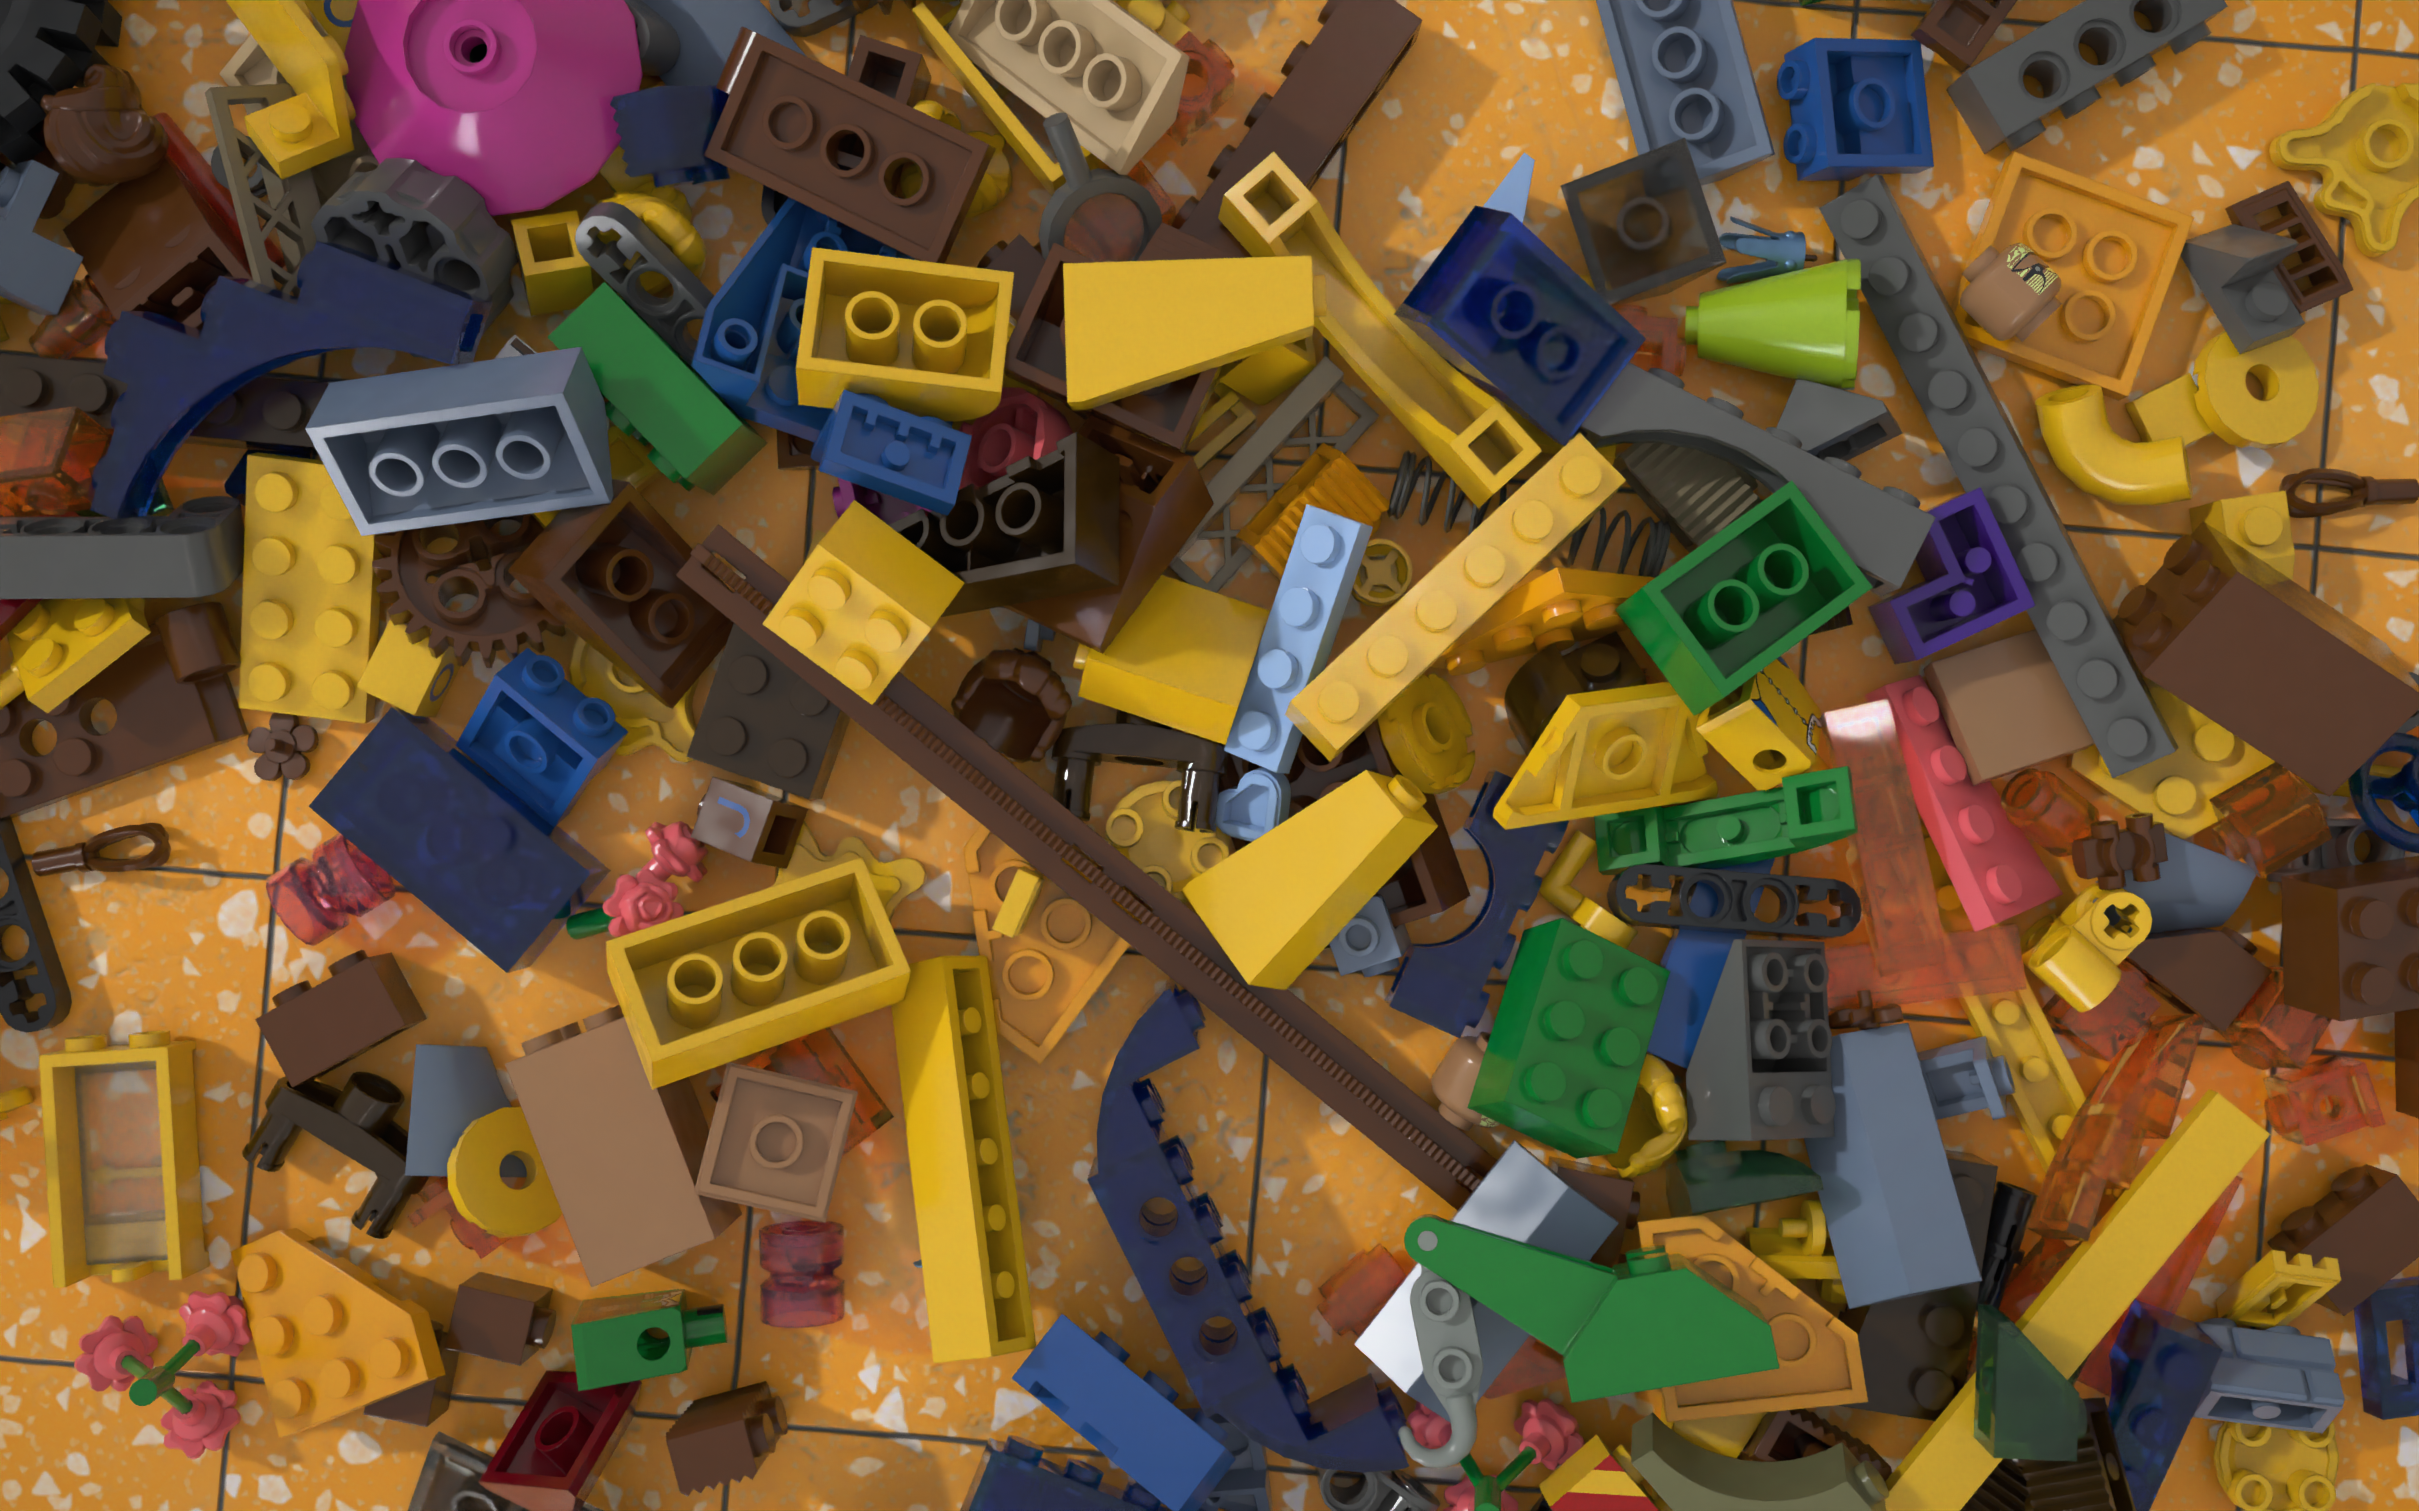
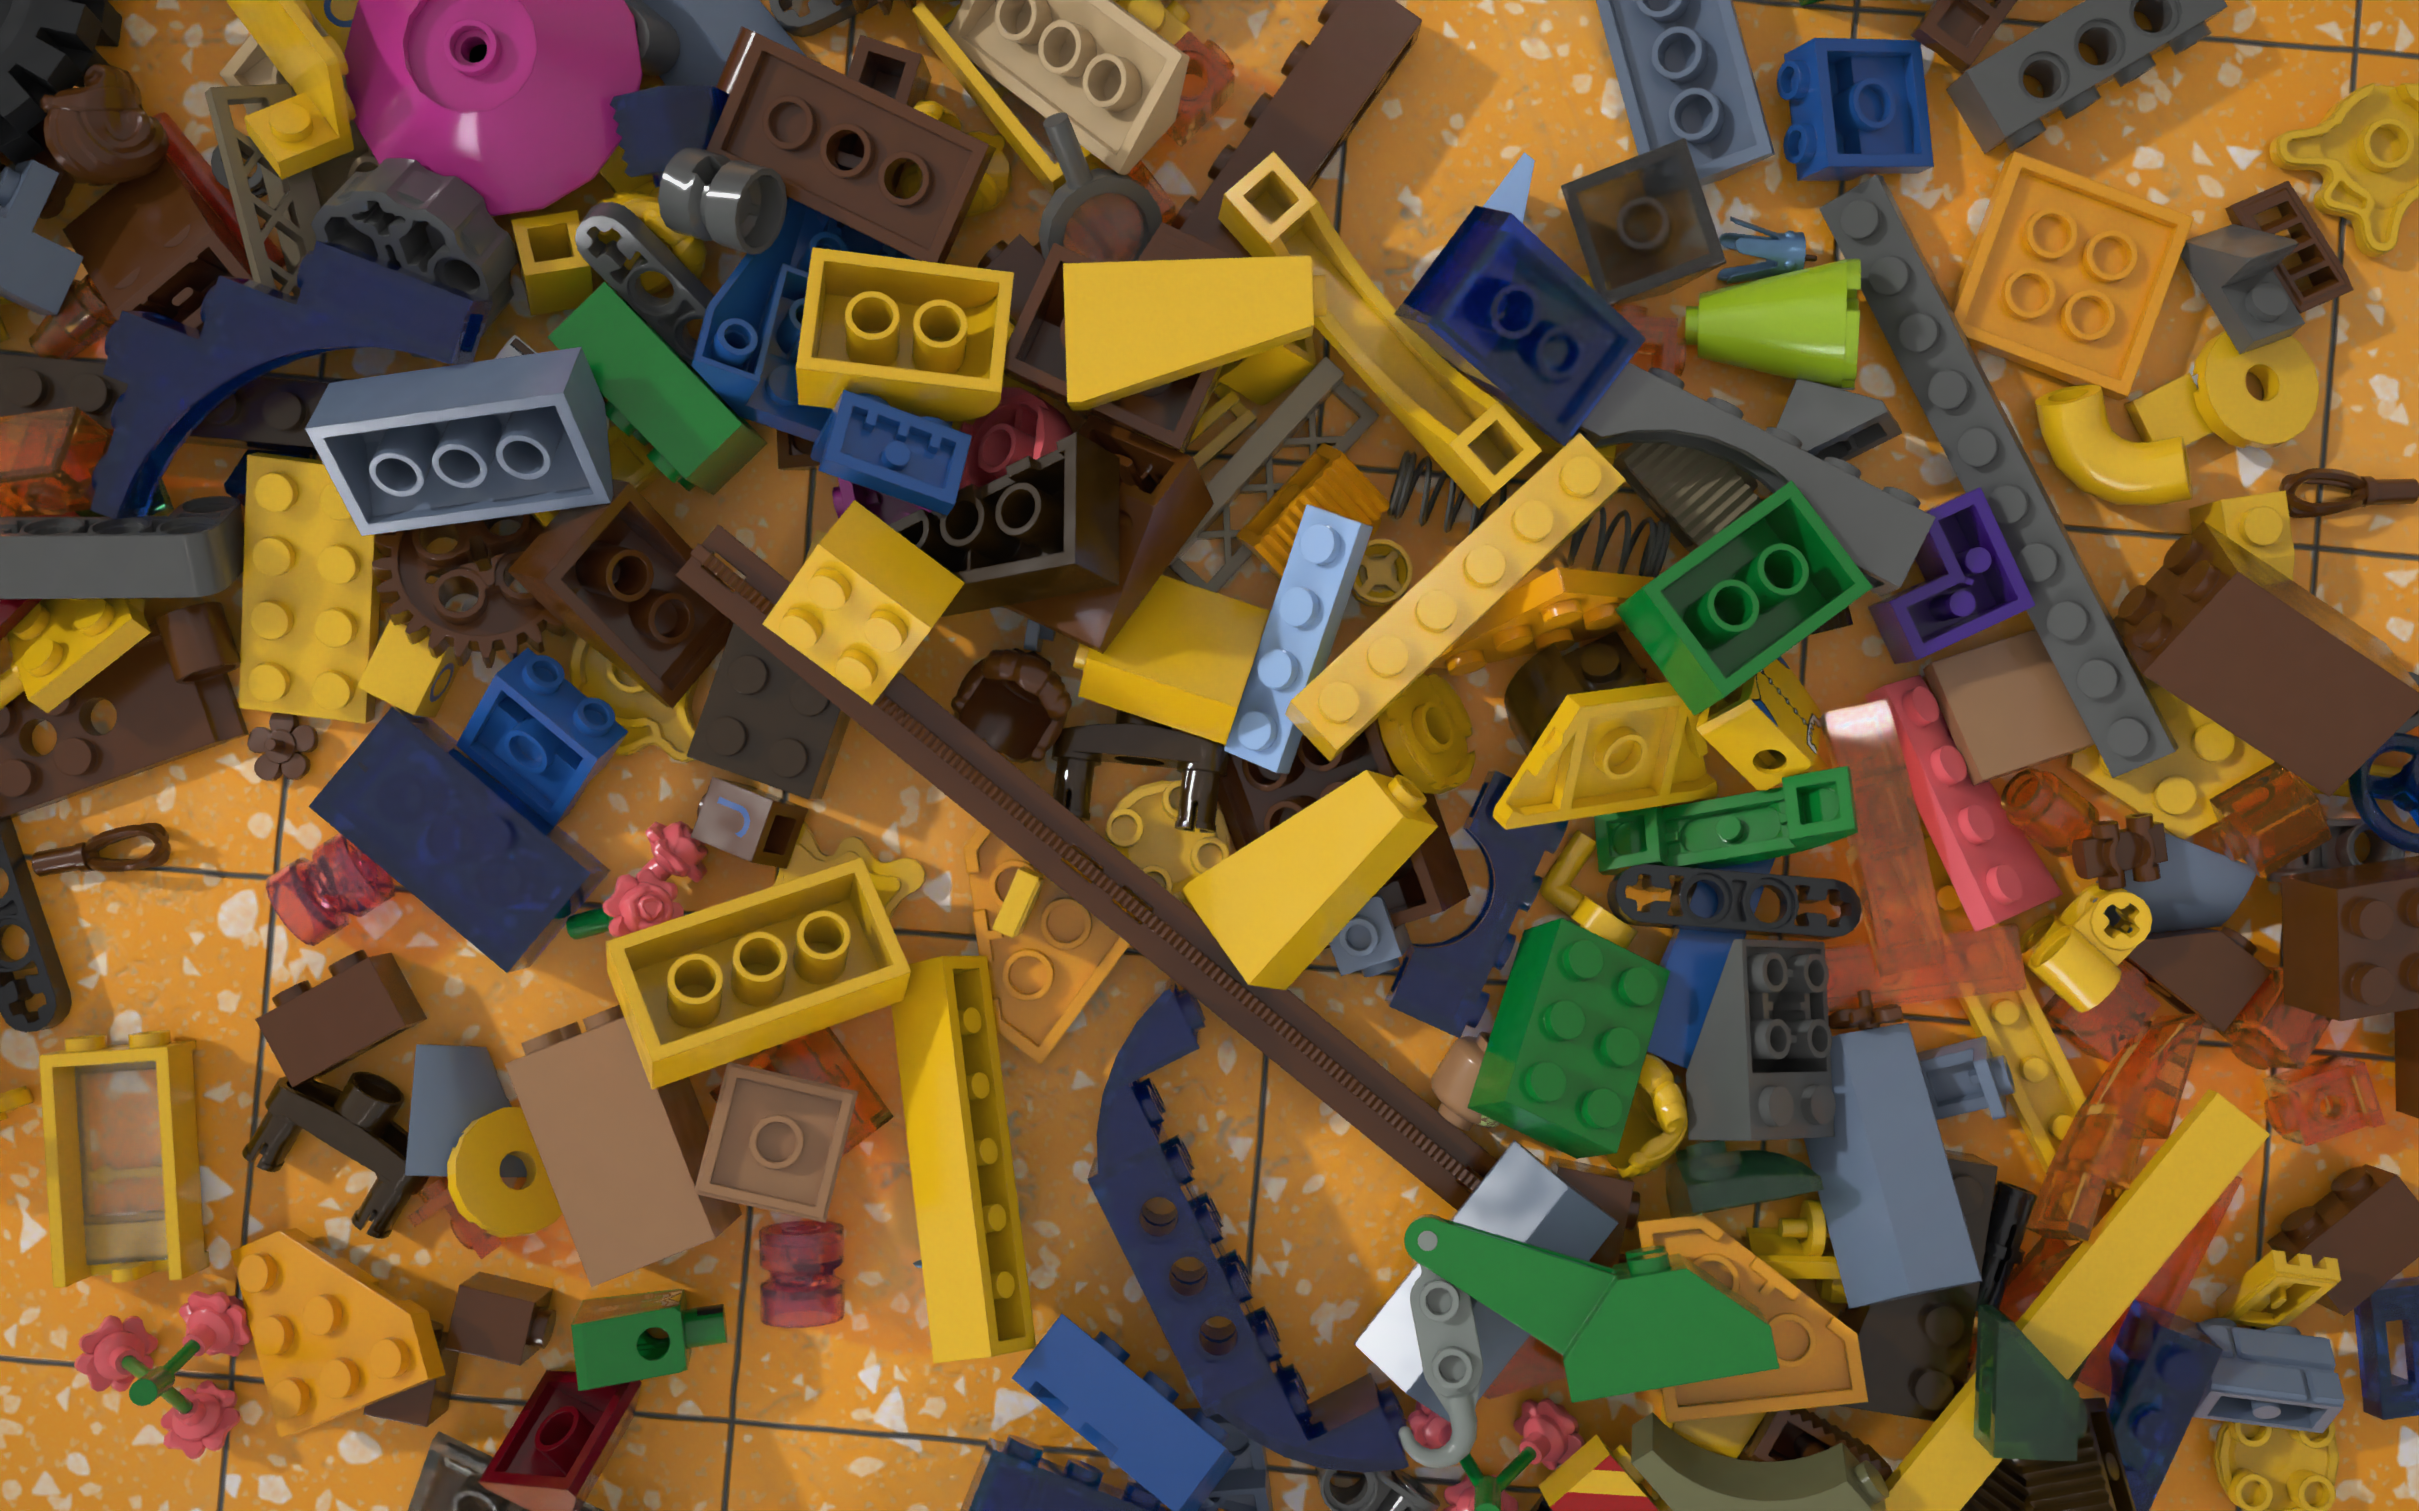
reddish brown brick [666,1381,788,1497] -> none
light blue tile [1215,767,1291,842] -> none
clear orange brick [1317,1243,1408,1337] -> none
medium nougat head [1960,243,2062,342] -> none
none -> dark grey wheel [658,148,787,254]

